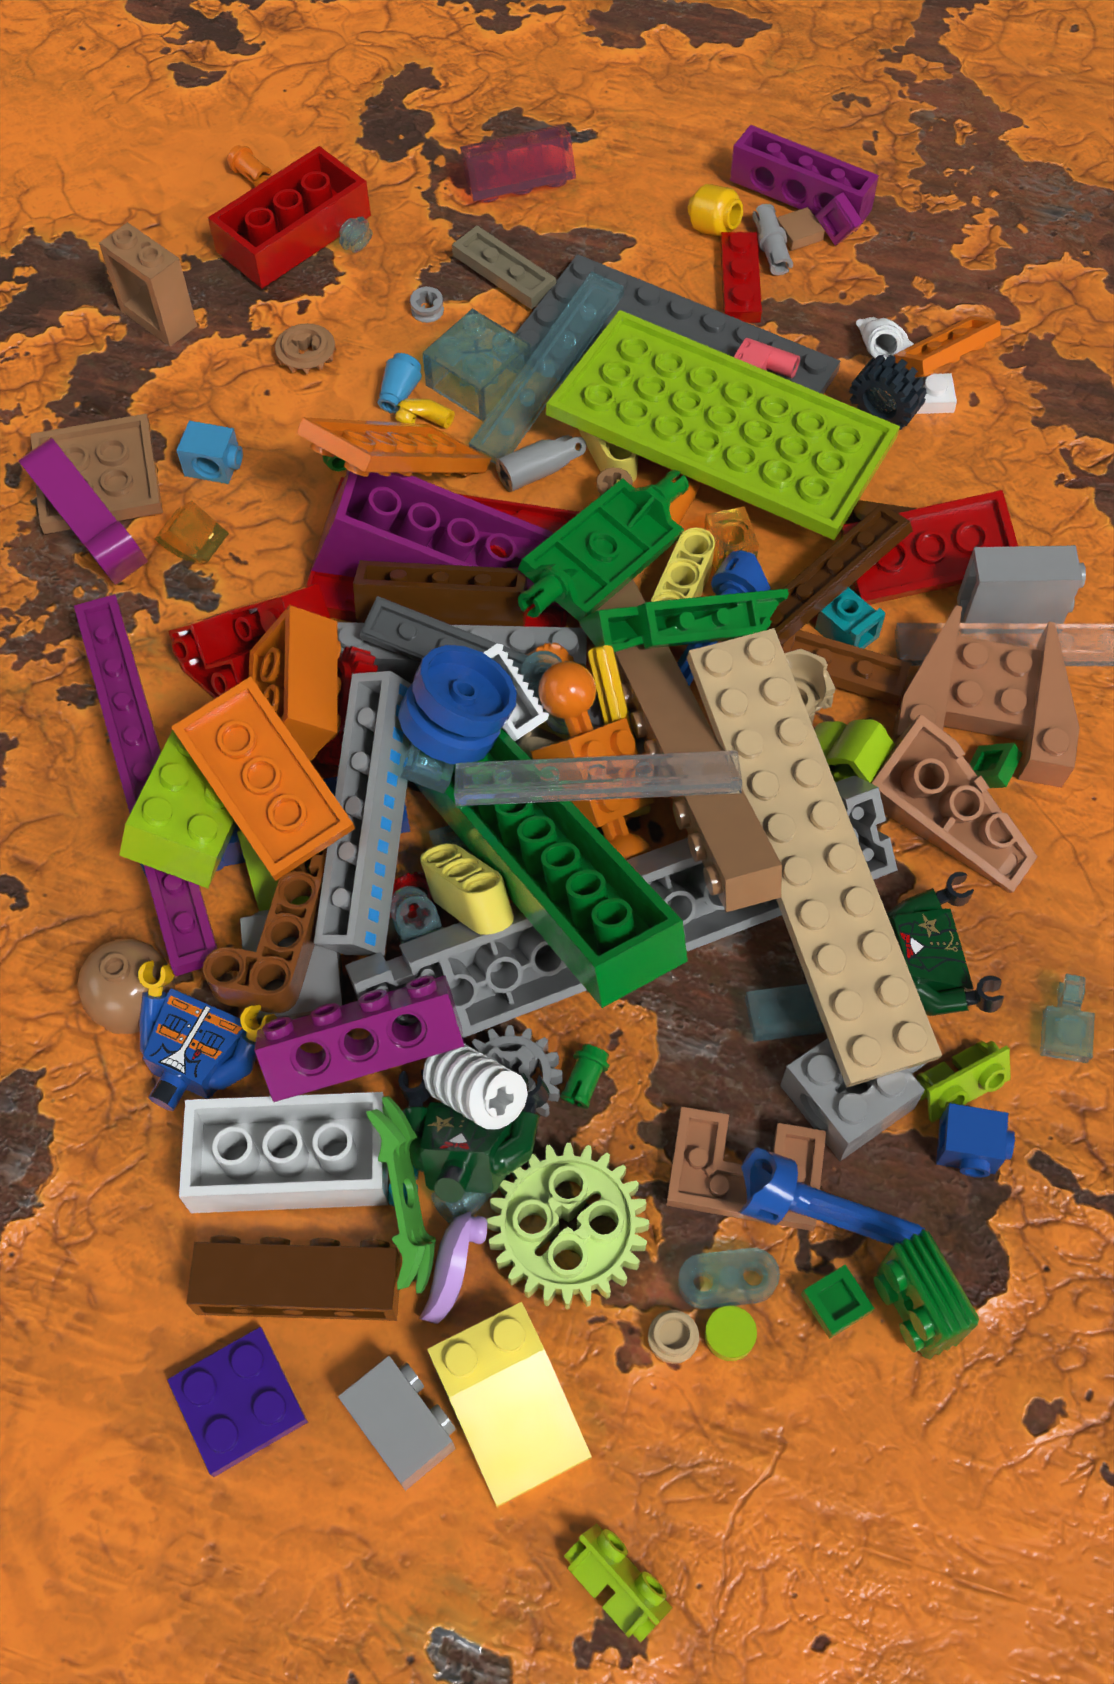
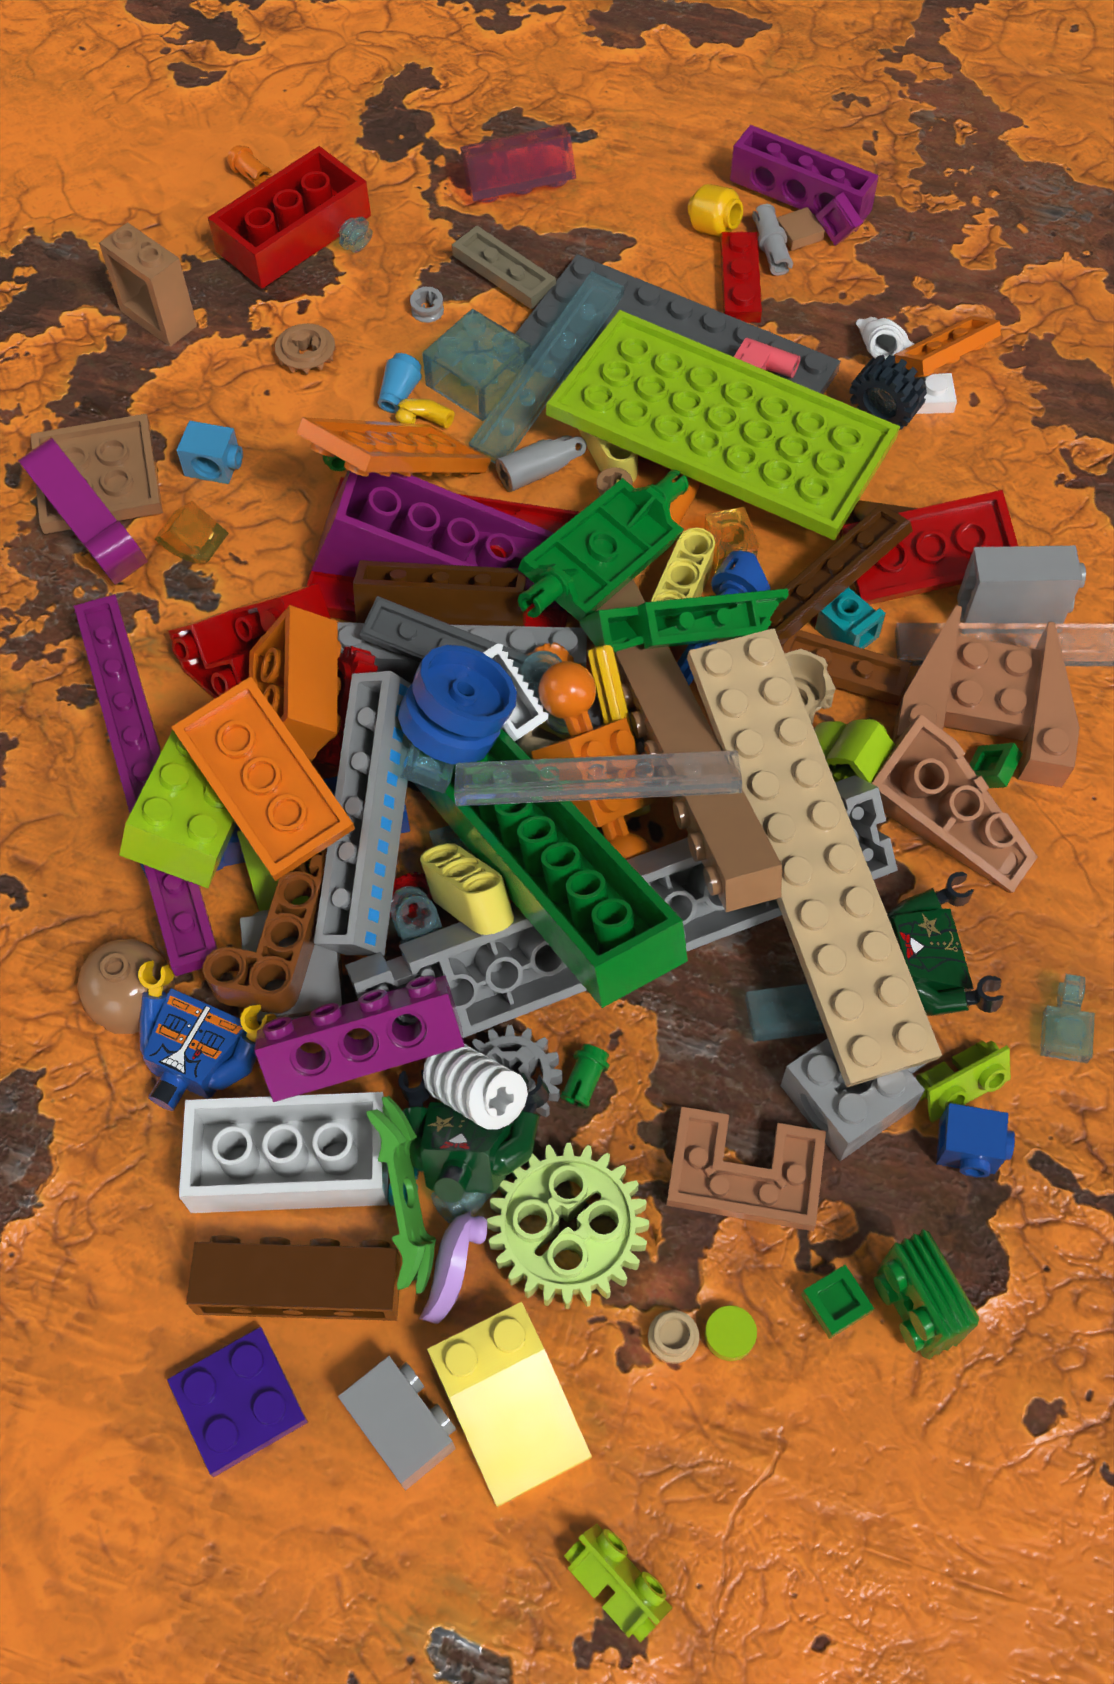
clear light blue plate [678,1248,780,1309] -> none
blue piece [738,1148,925,1246] -> none

